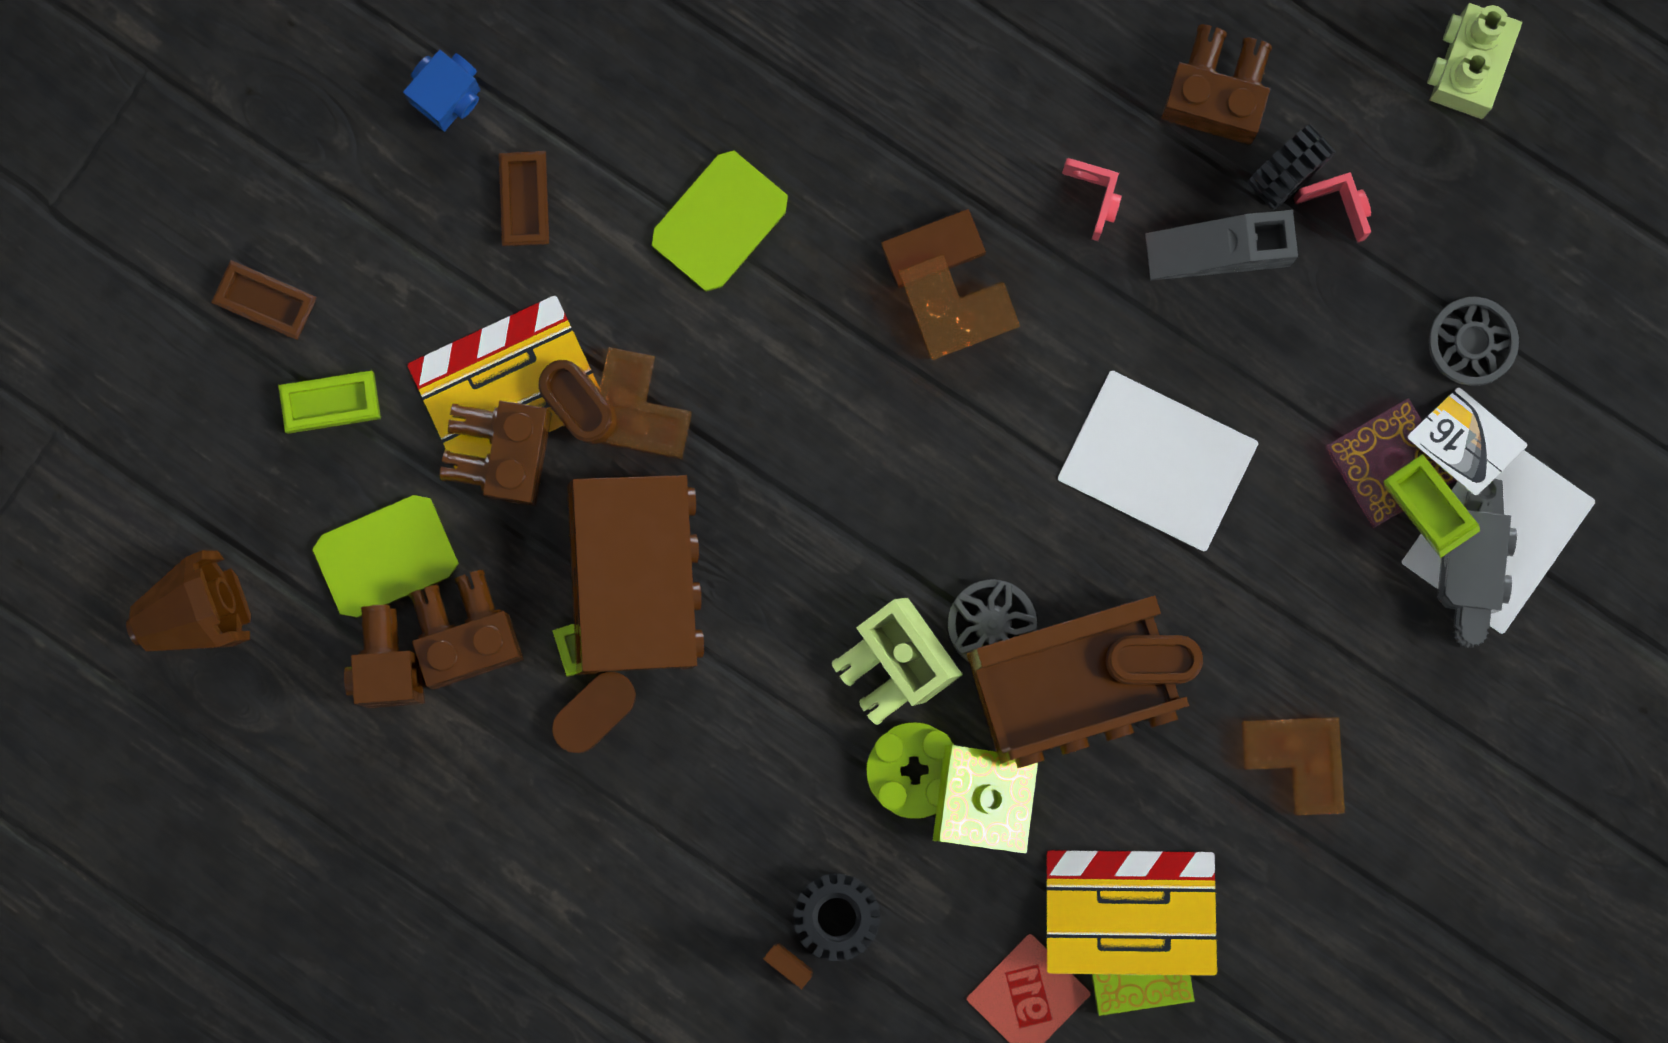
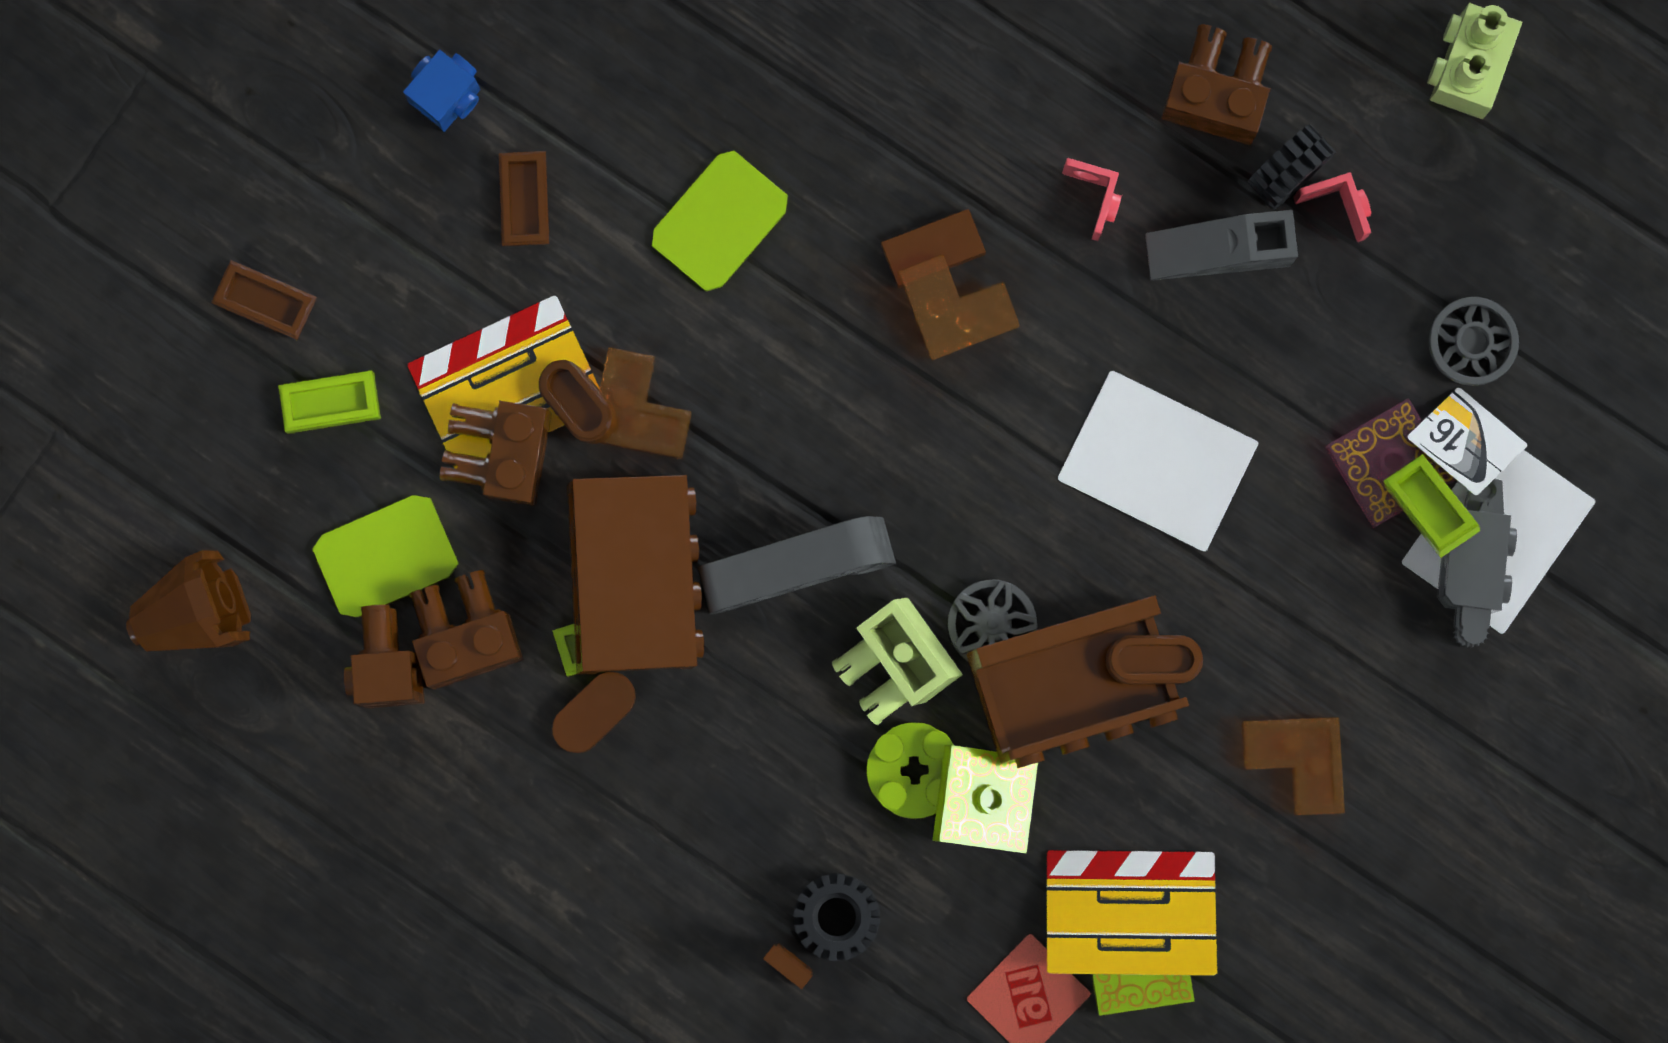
none -> dark grey beam [697,516,896,614]

